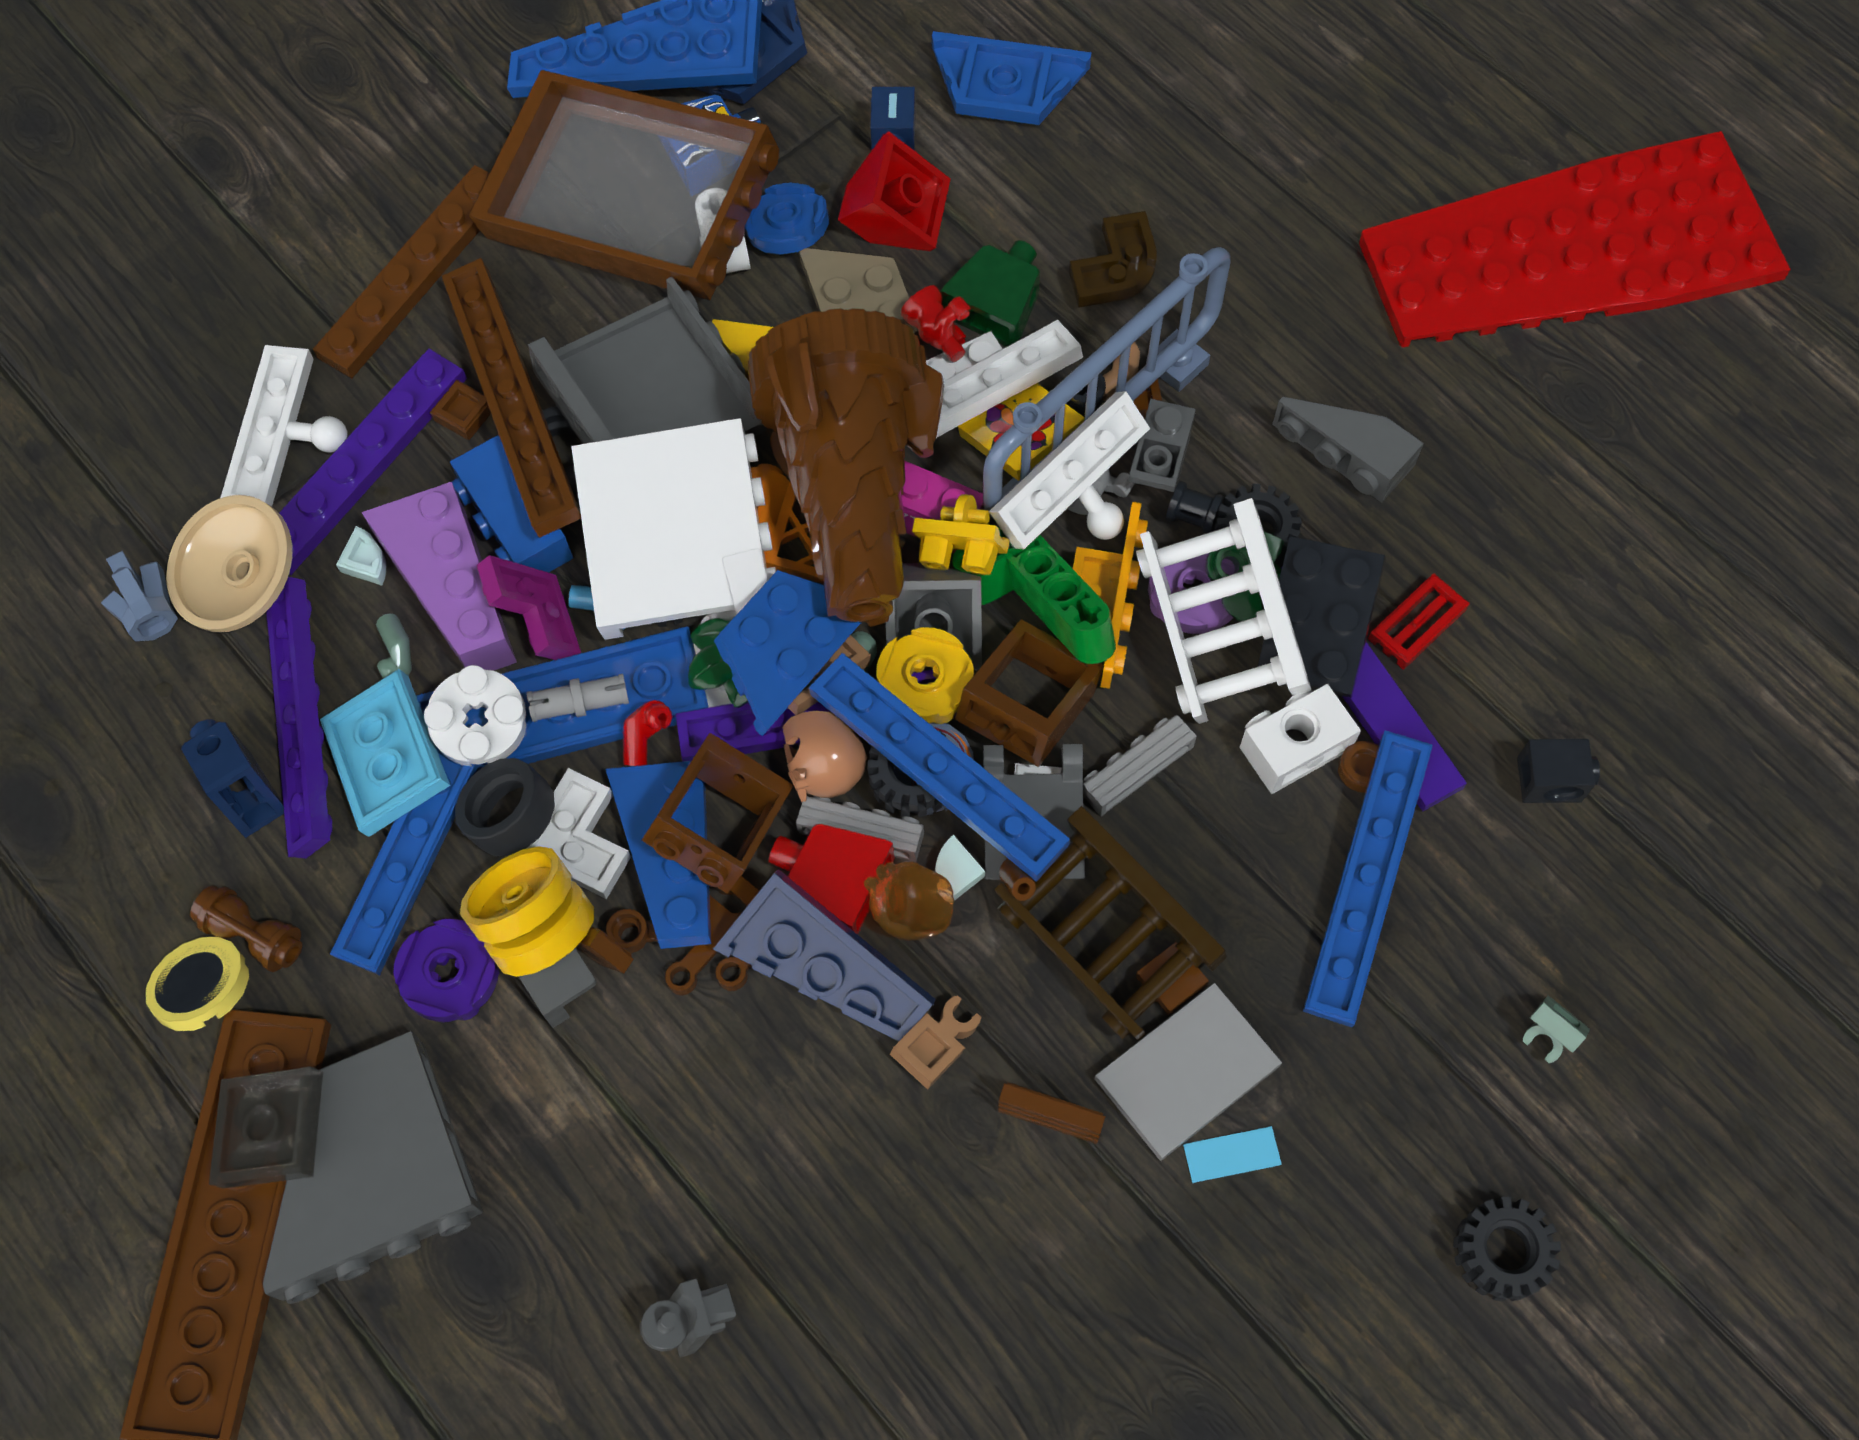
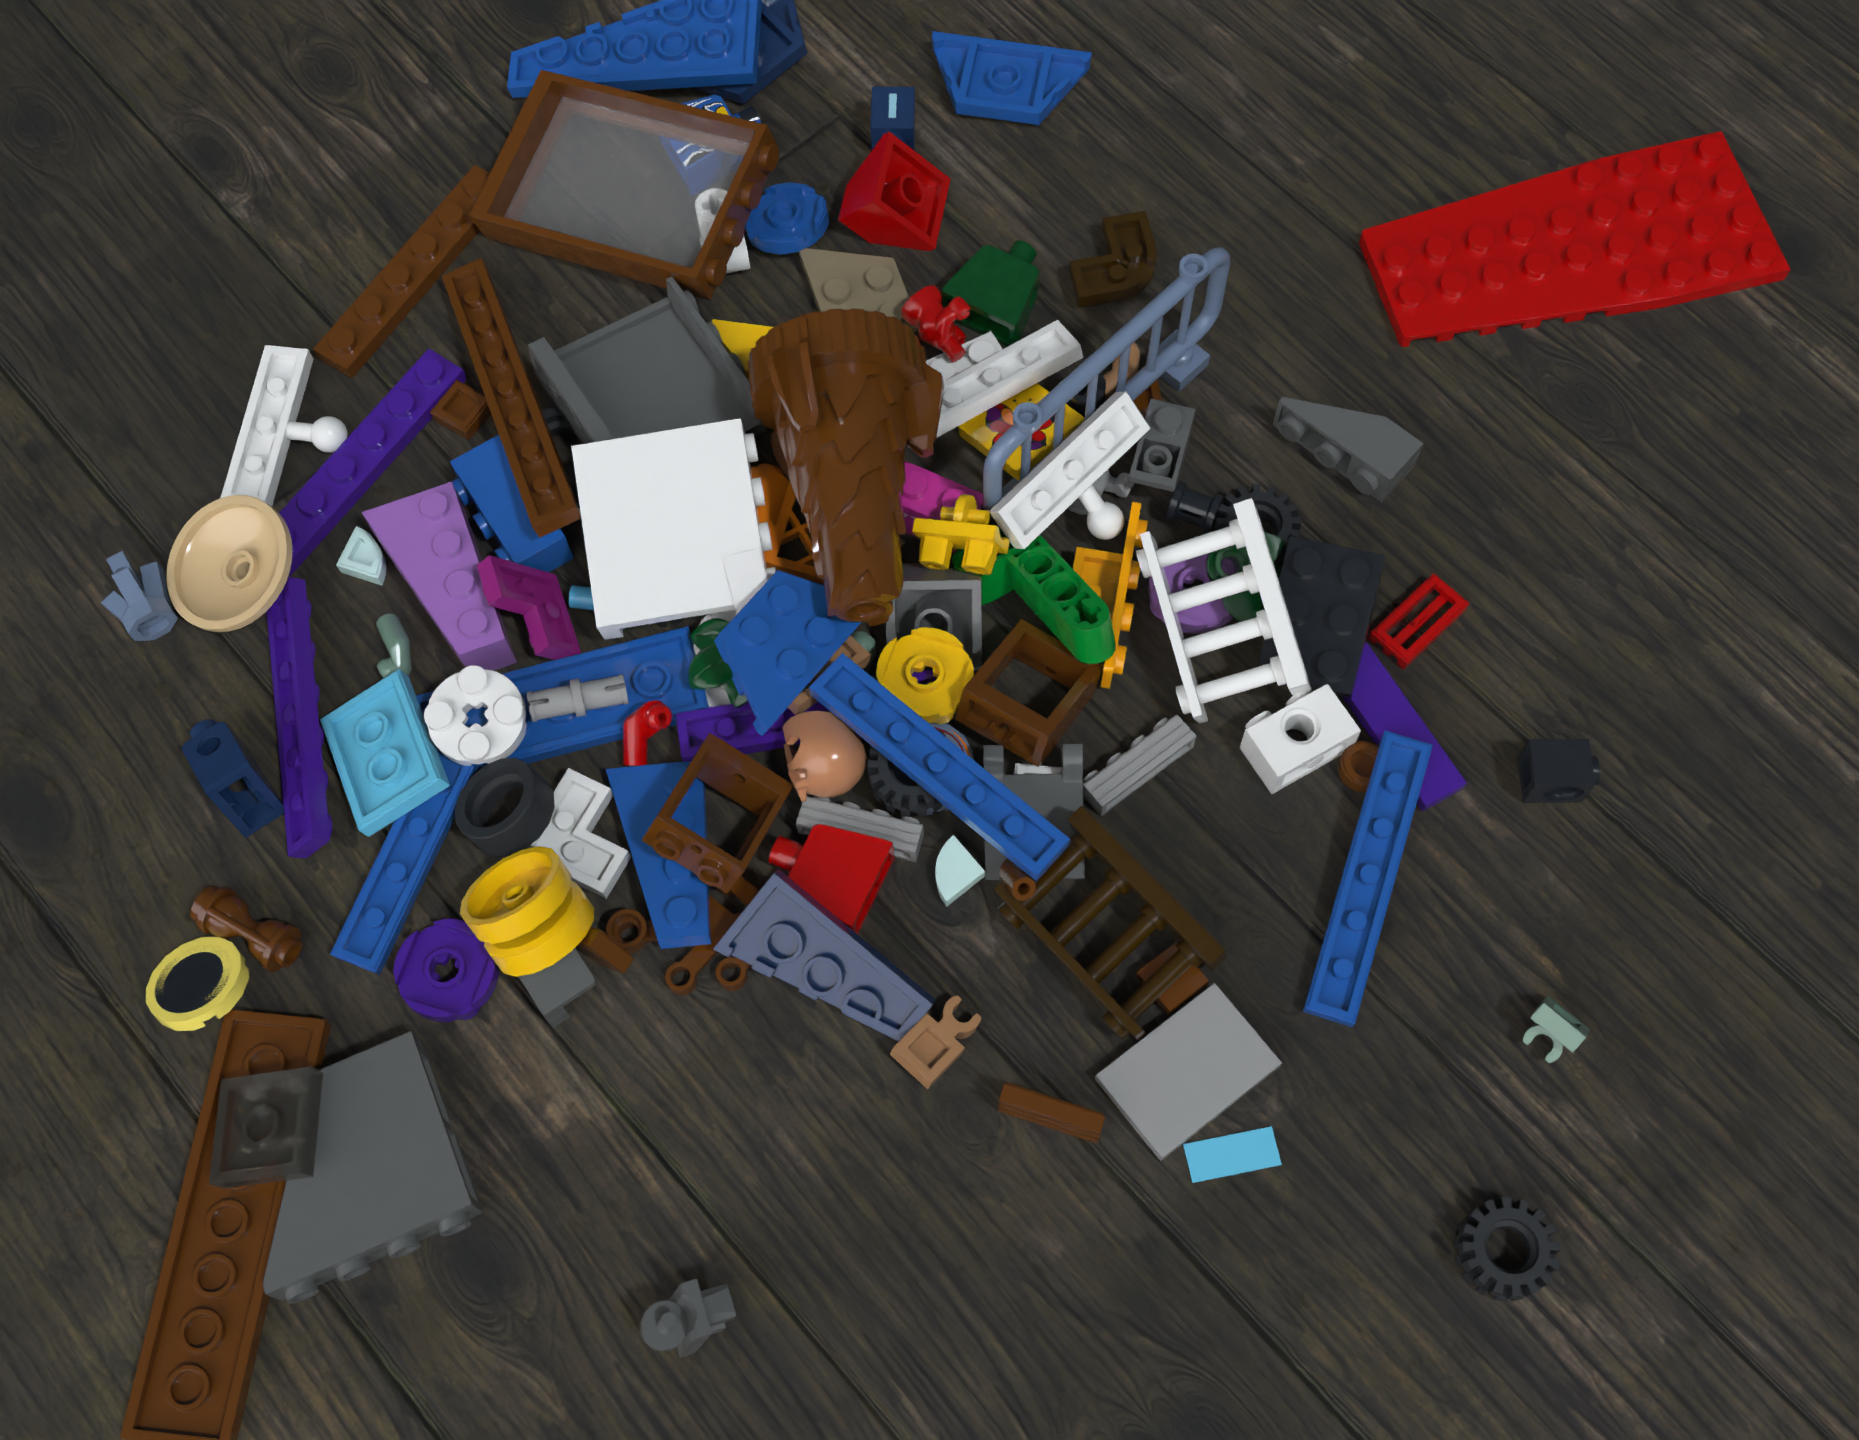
clear orange hair [864,861,954,941] -> none

